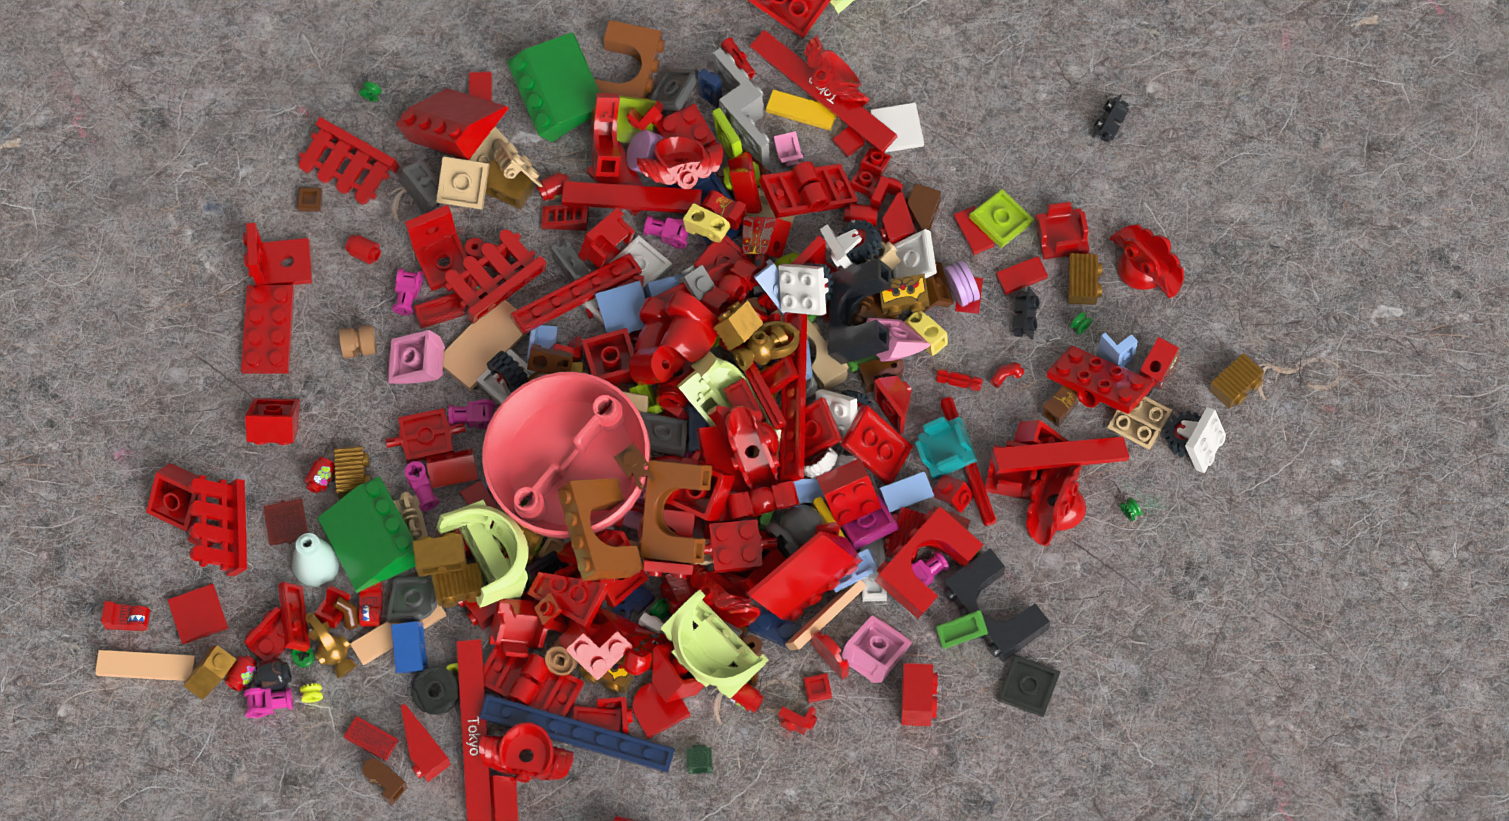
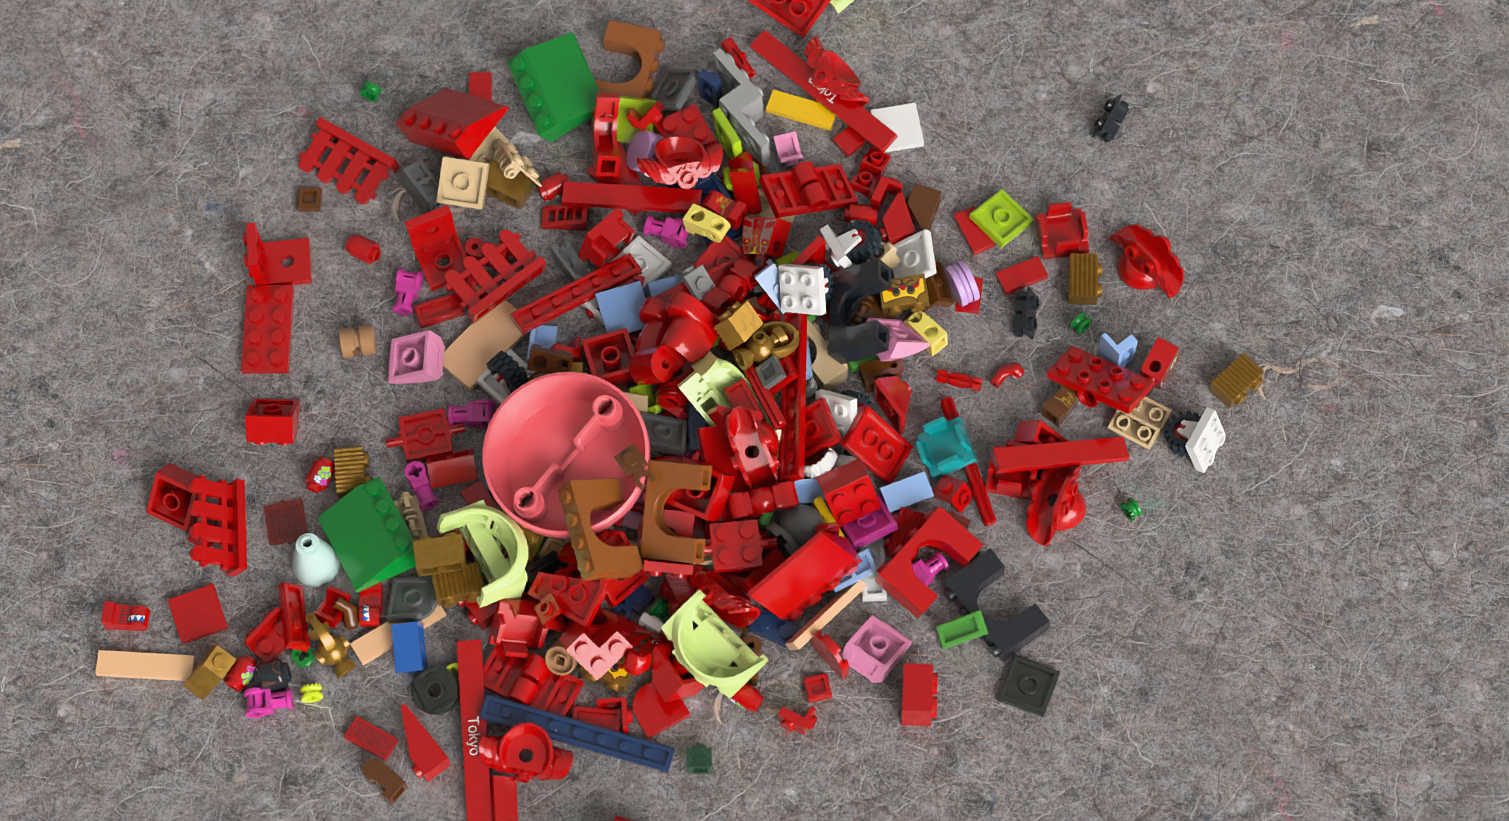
none -> dark grey plate [755,356,787,390]

